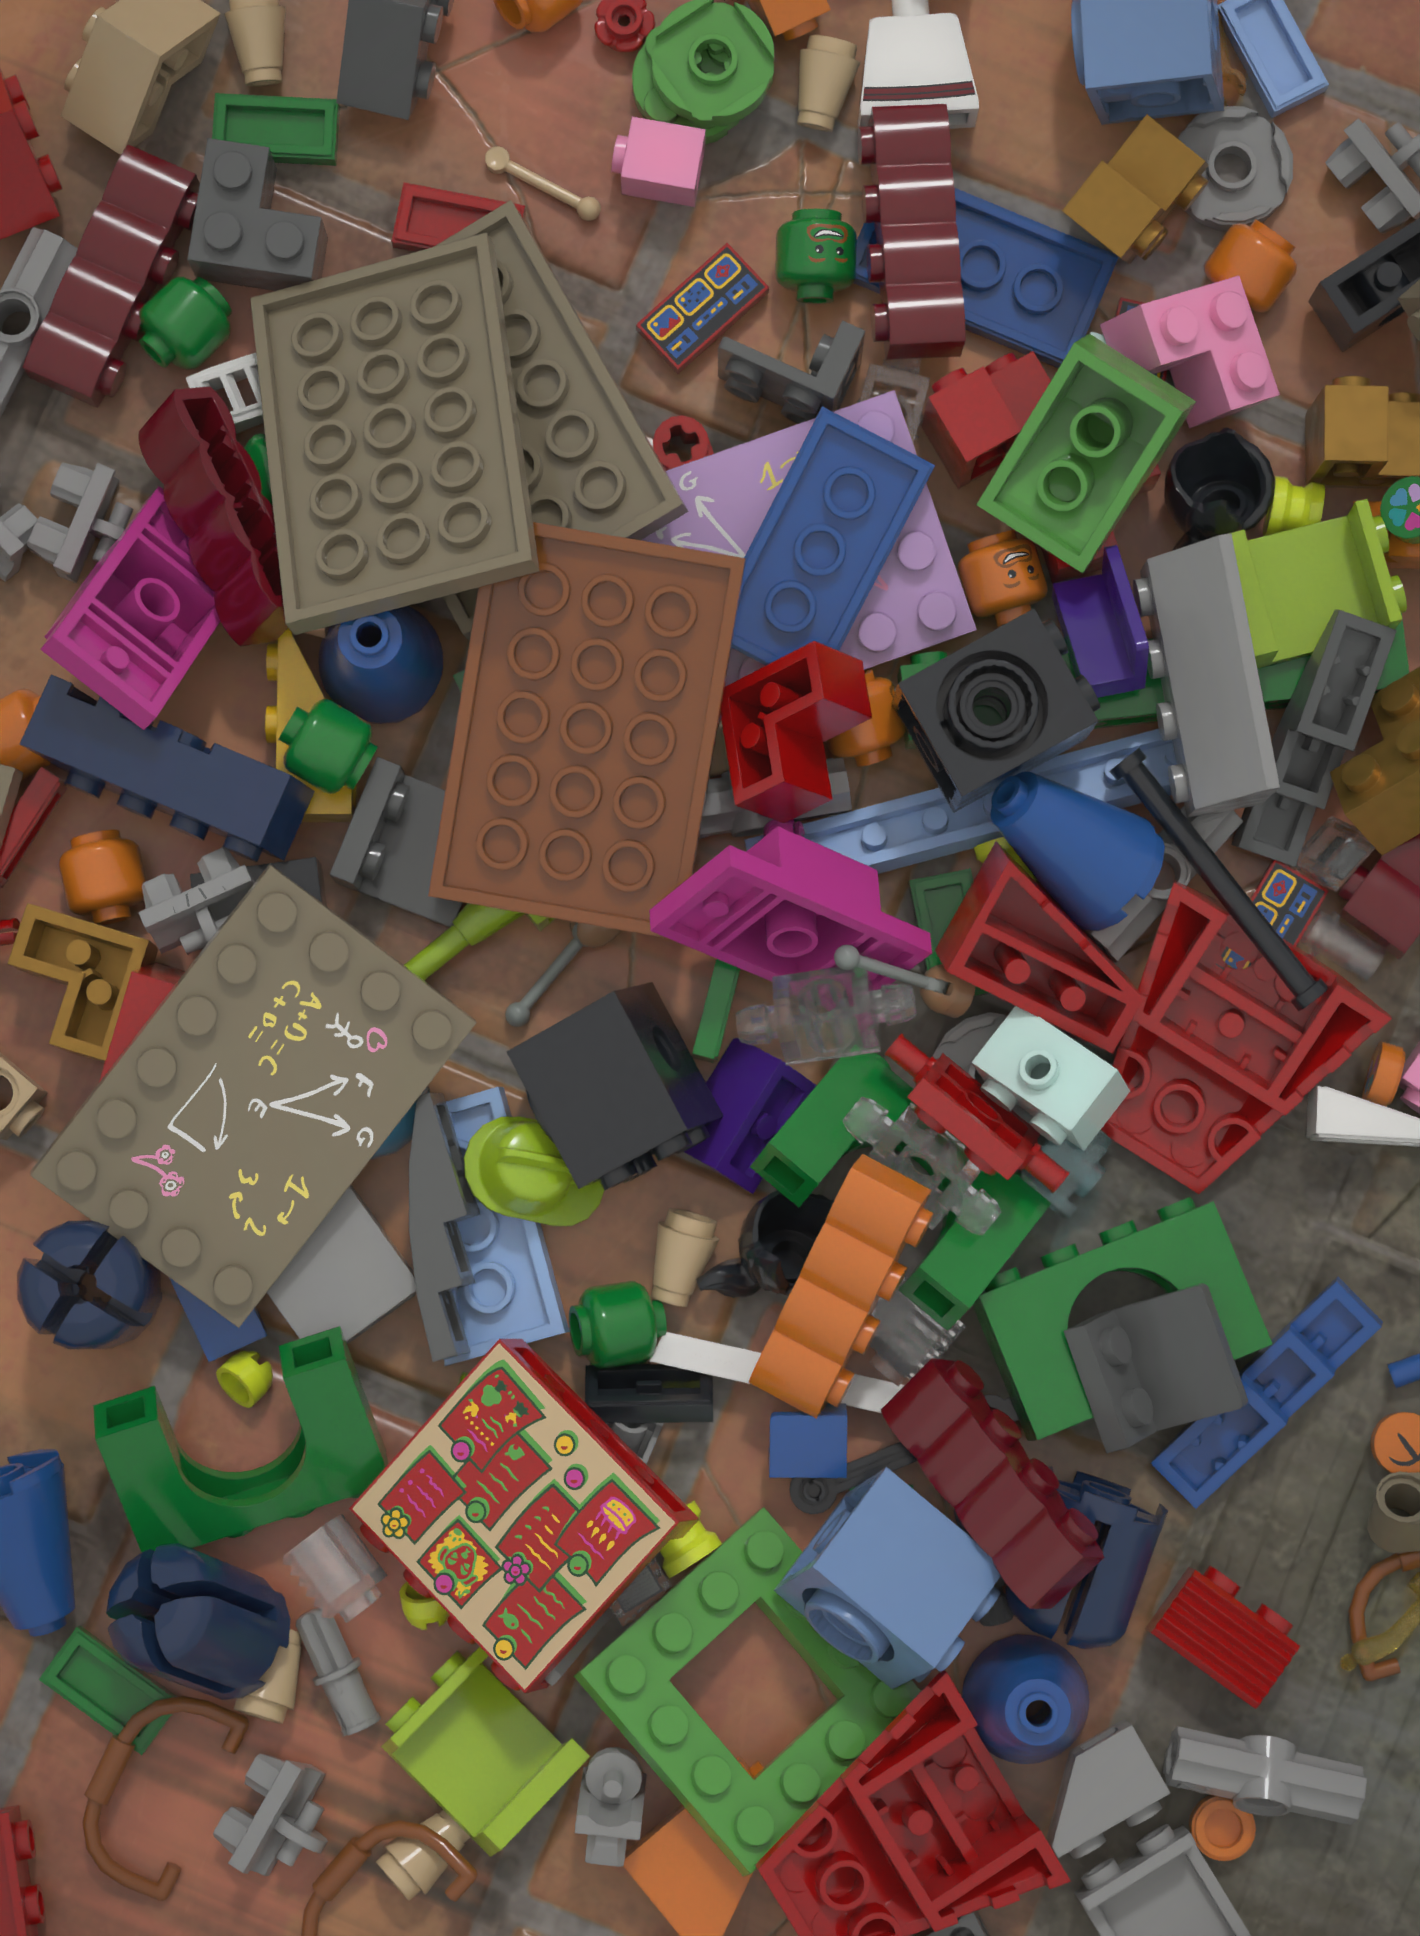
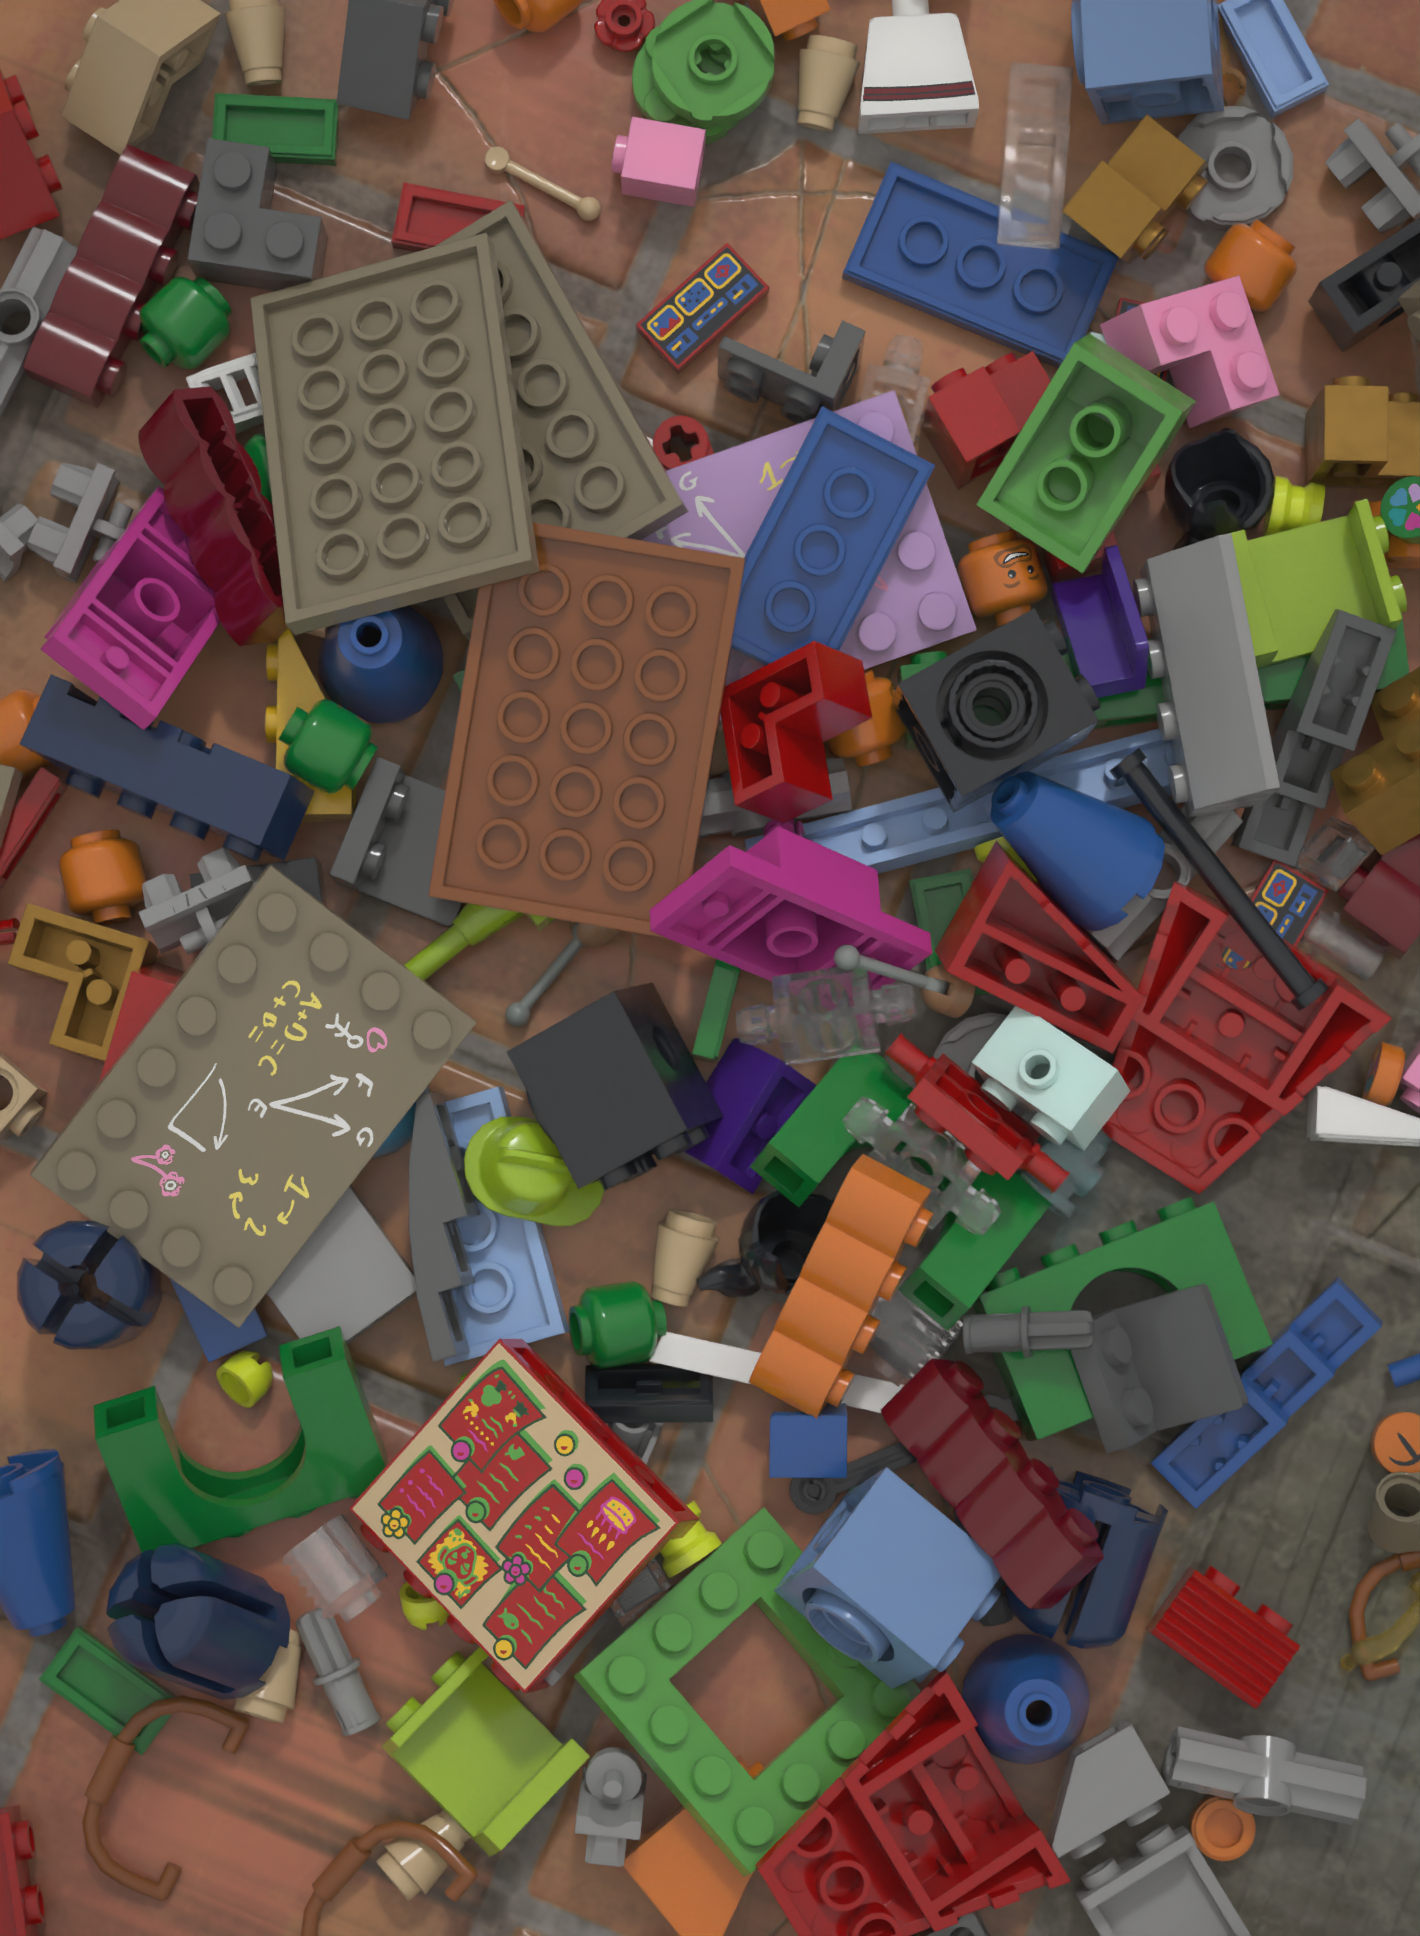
light grey hips [213,1753,328,1876] -> none
green head [775,208,857,304] -> none
dark red brick [858,104,966,360] -> none
none -> dark grey axle [963,1306,1095,1358]
none -> clear slope [996,62,1073,250]

